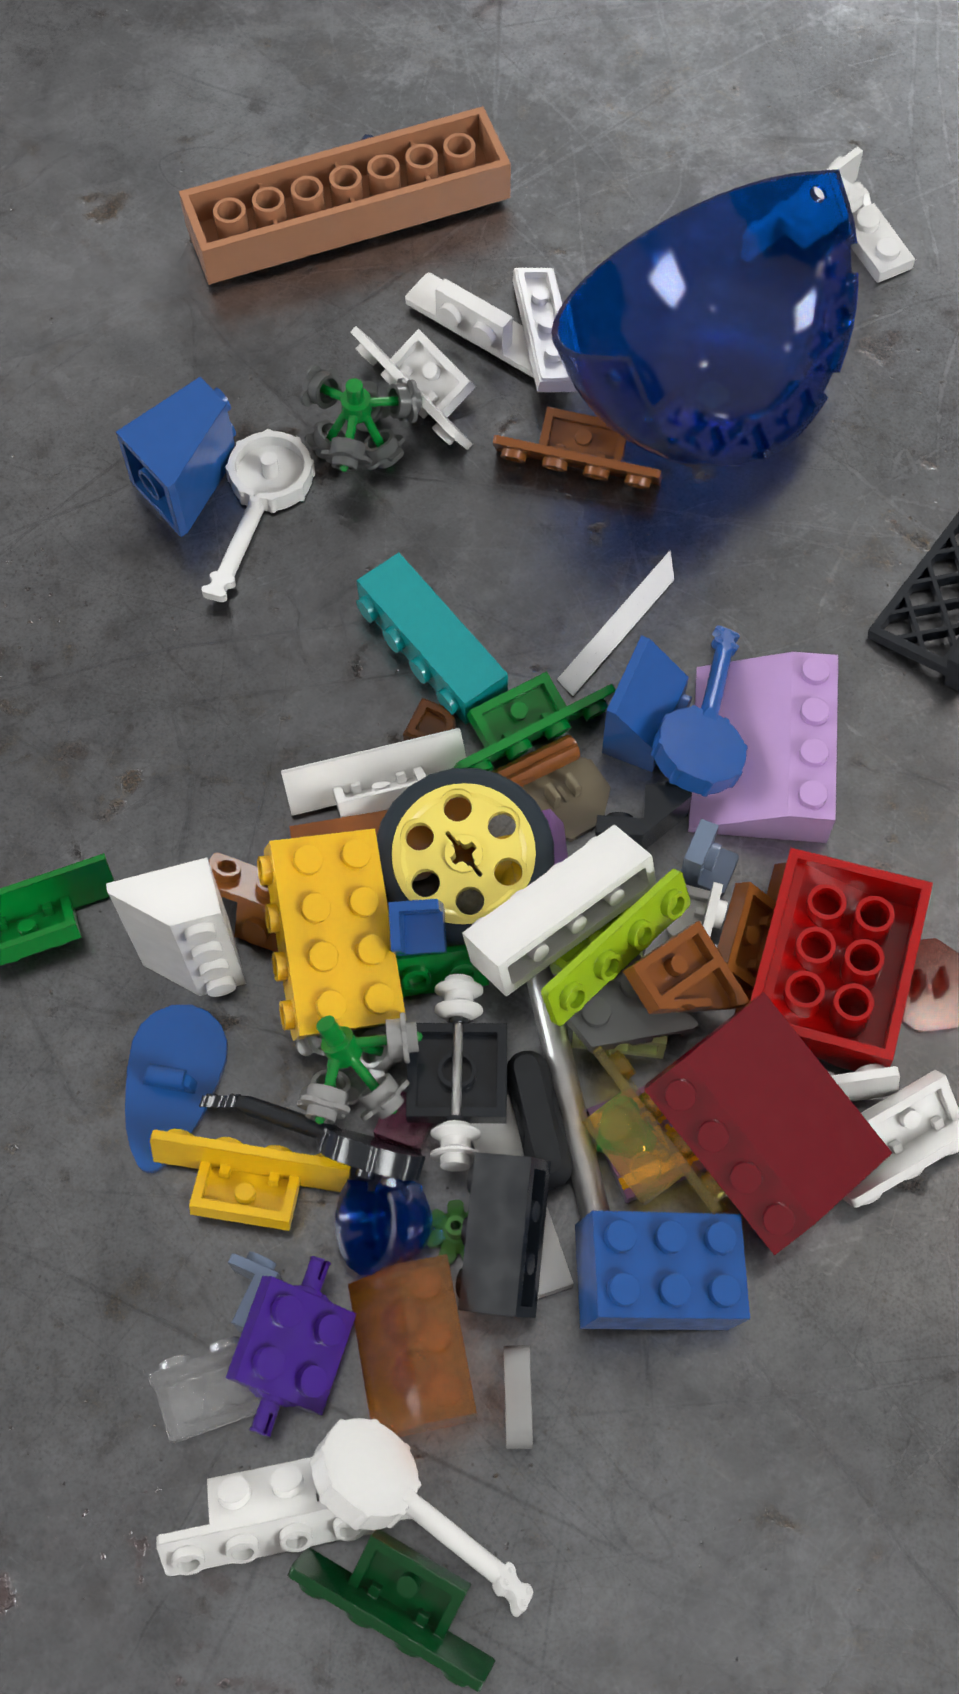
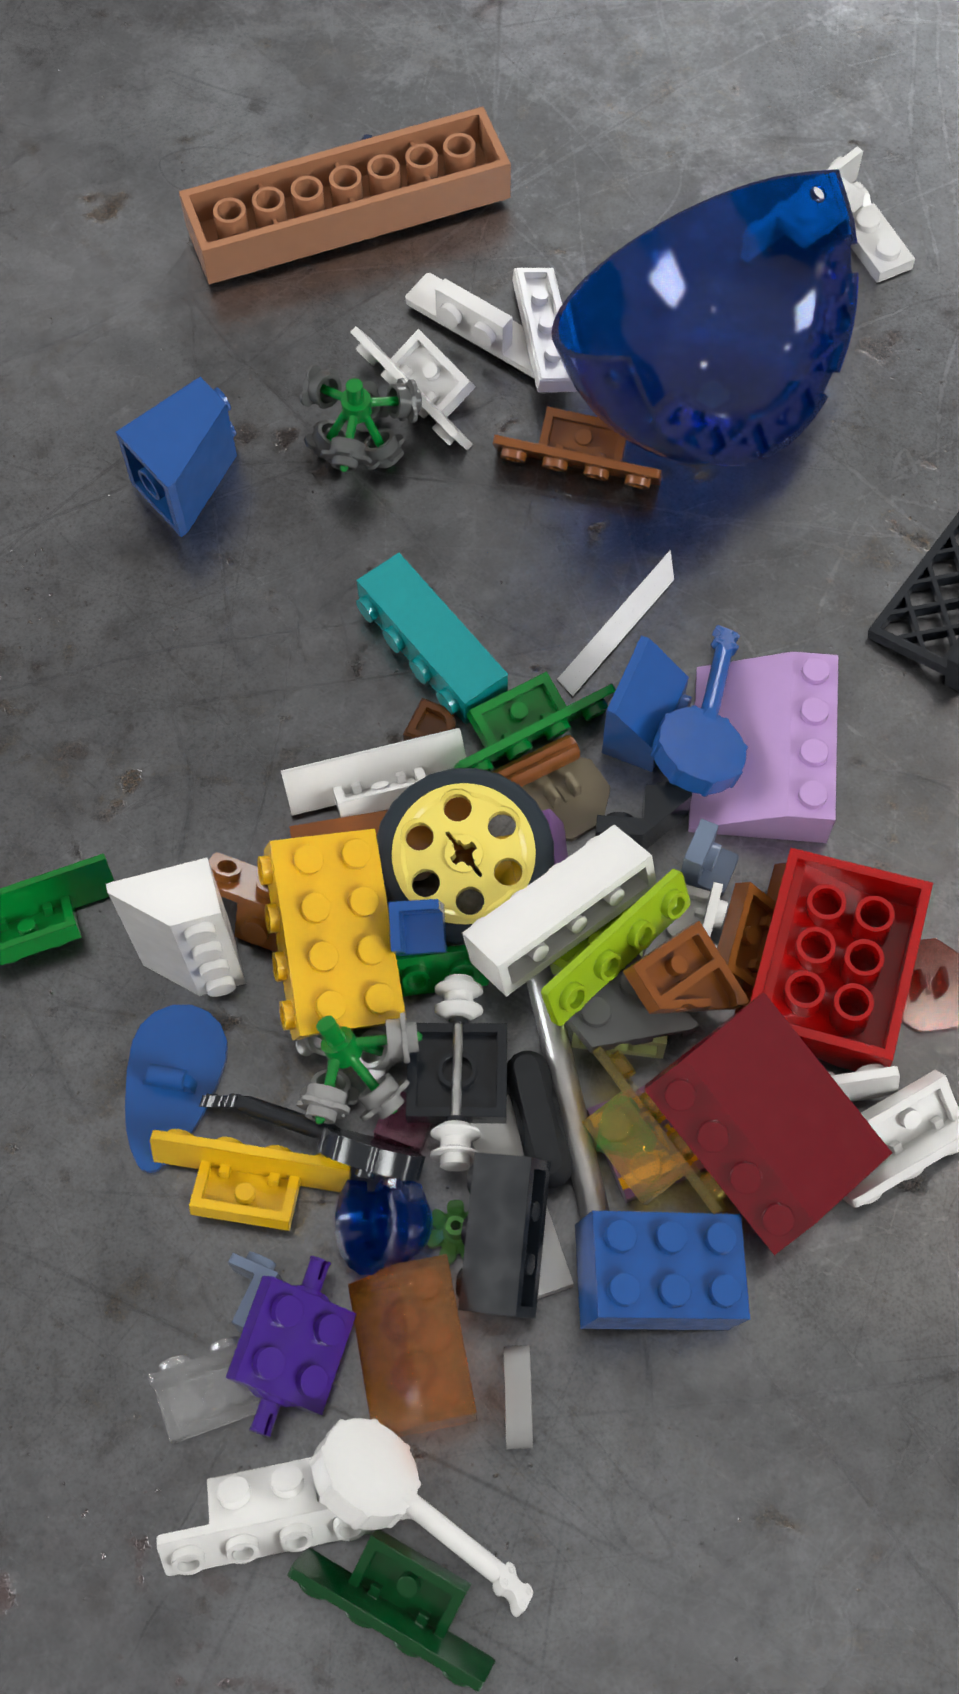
white piece [201,429,315,602] -> none

